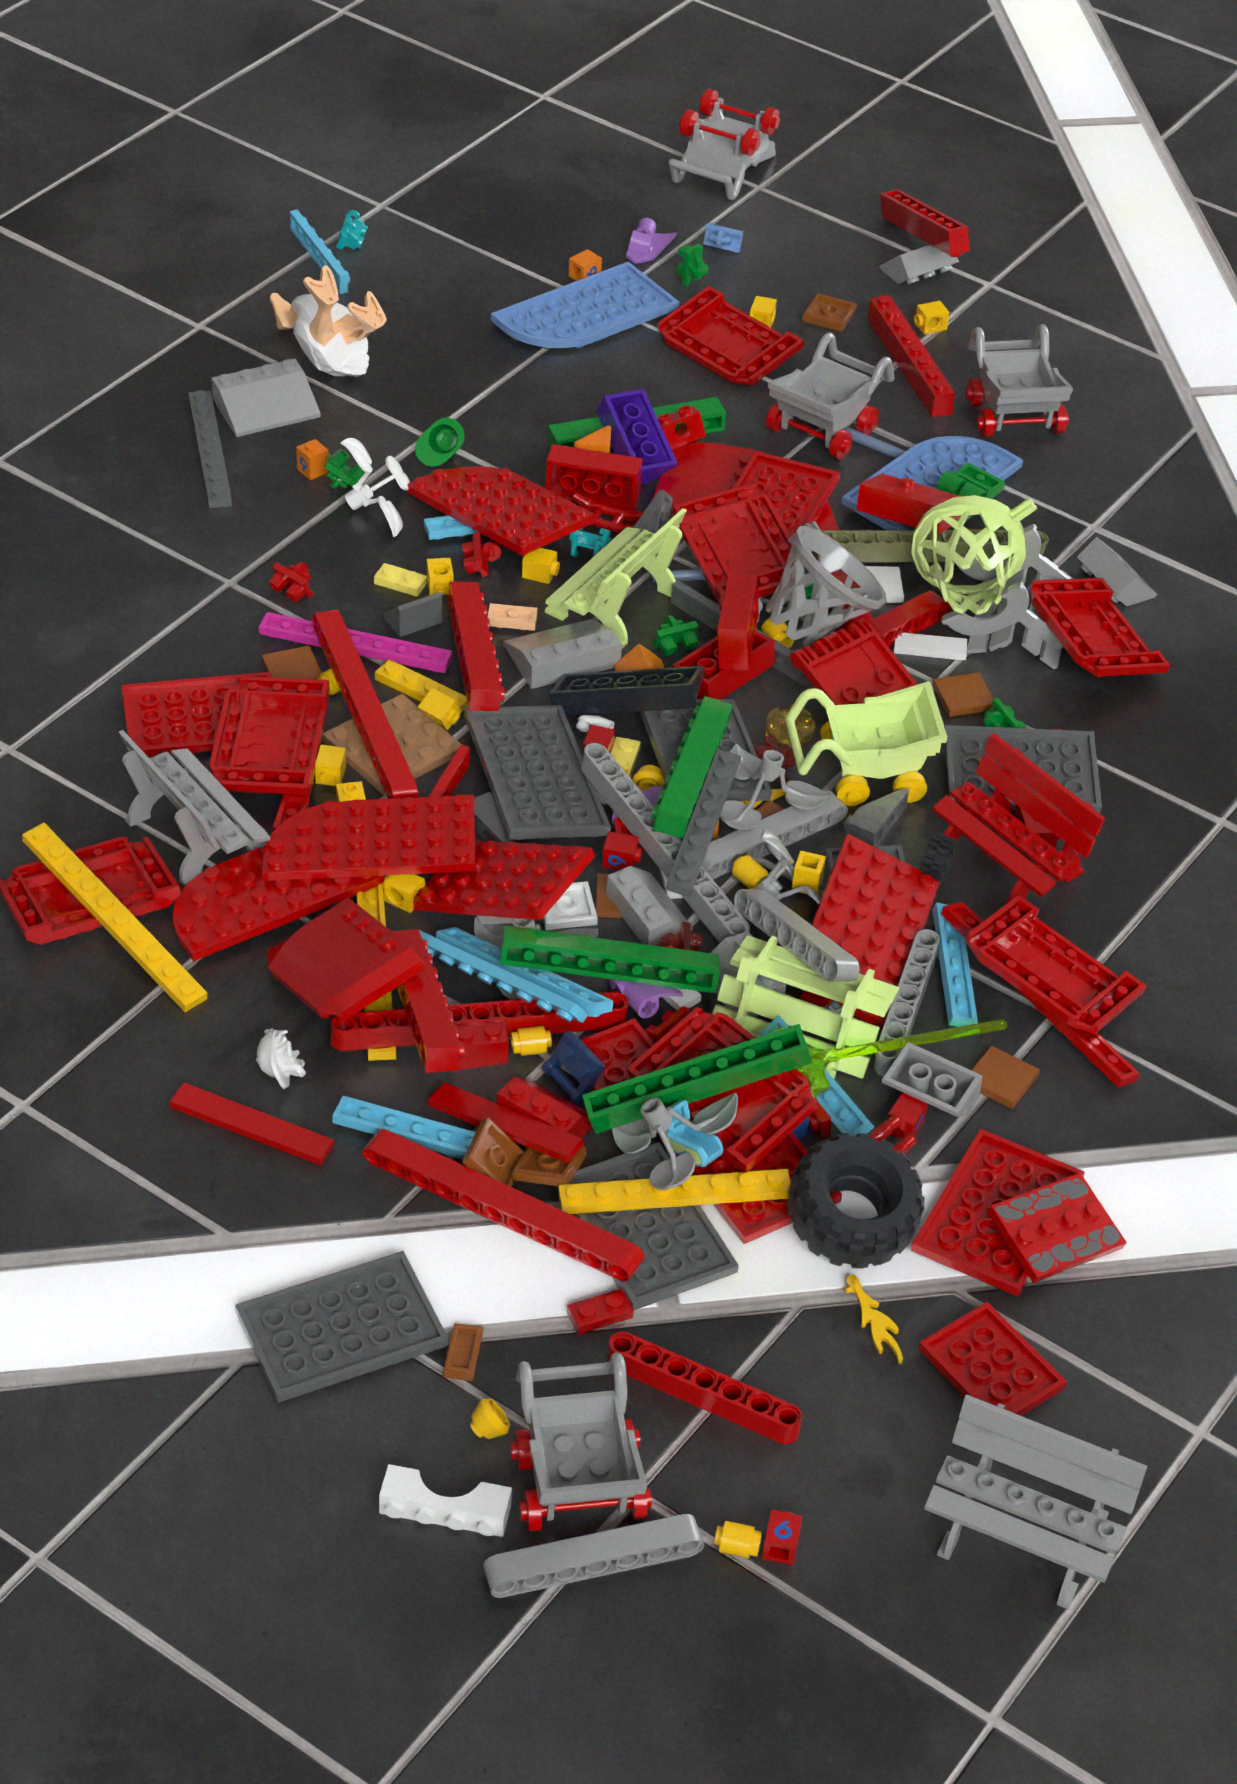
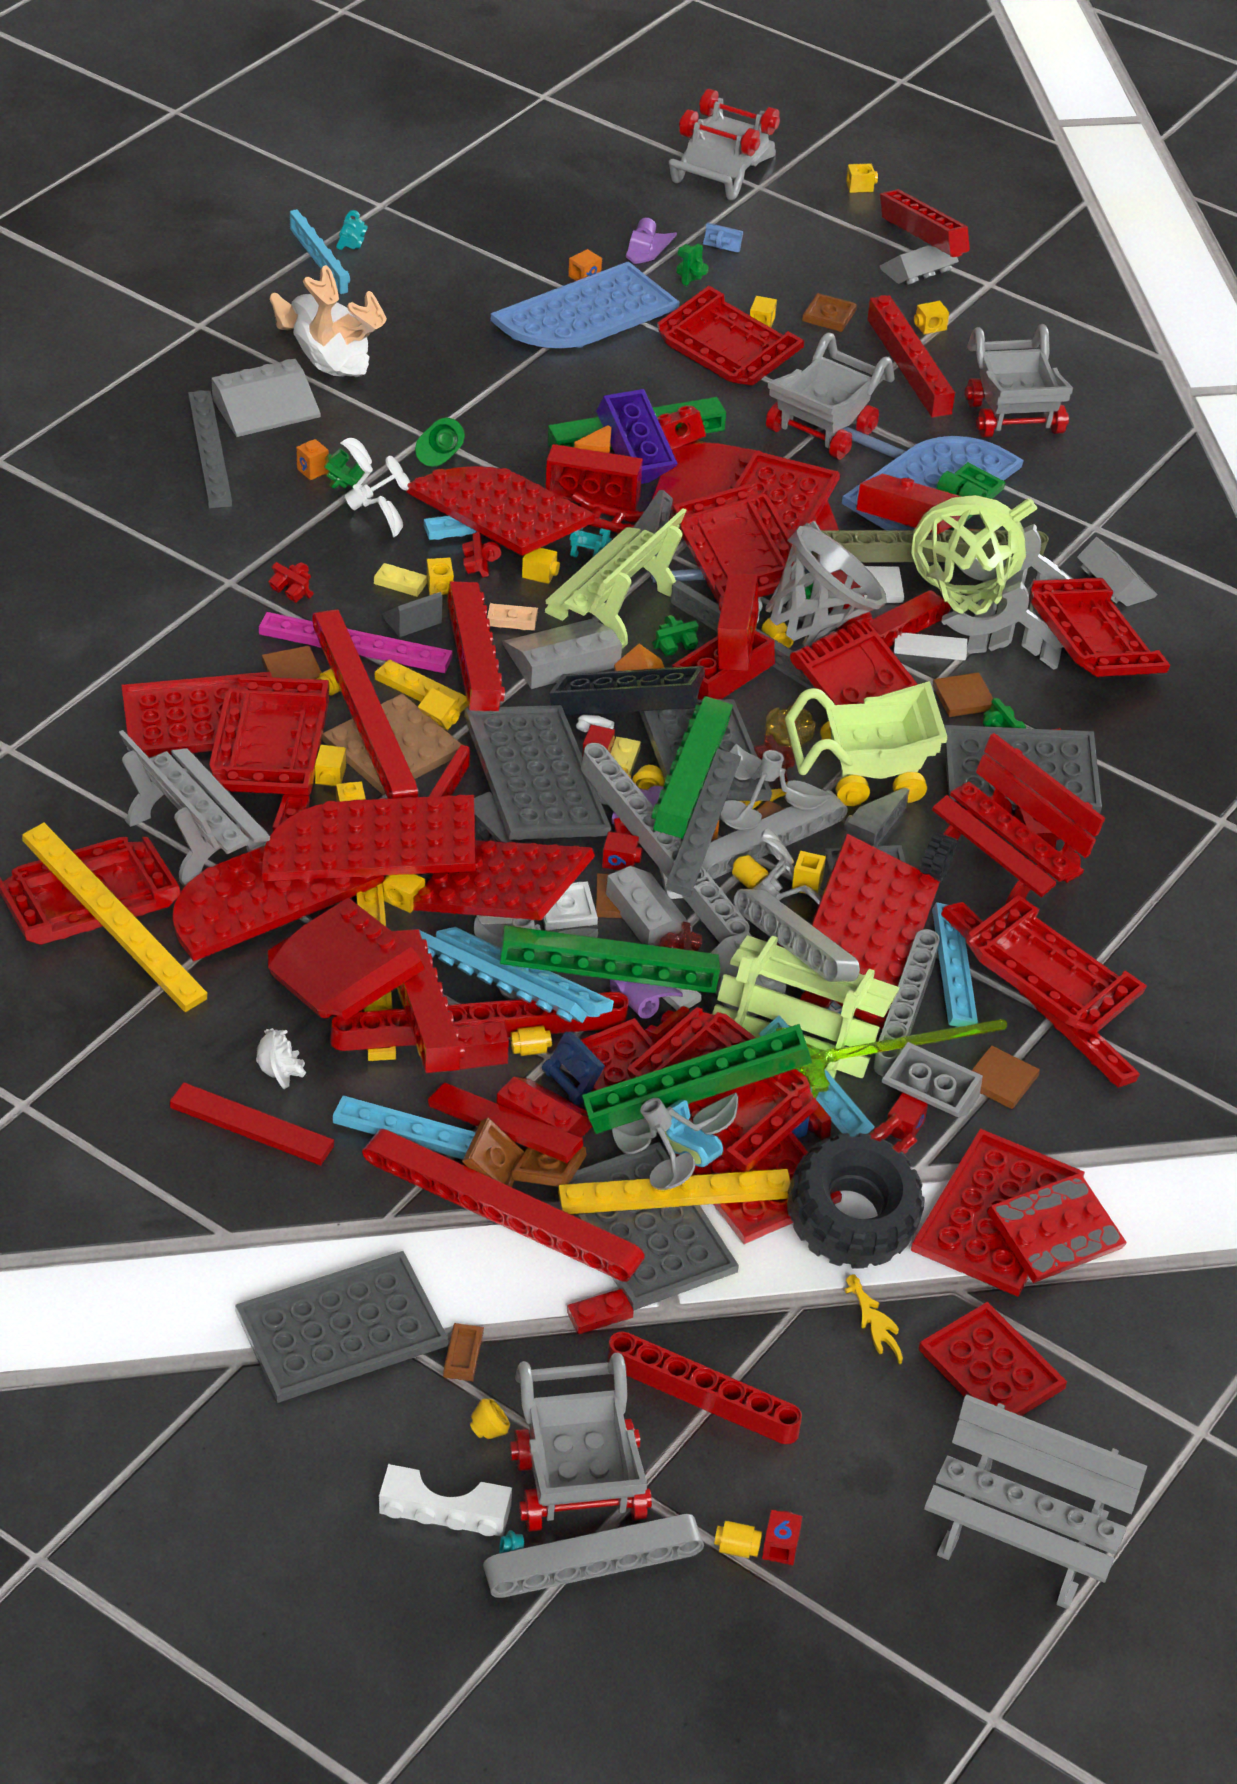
none -> teal plate [499,1530,524,1554]
none -> yellow brick [846,164,878,193]

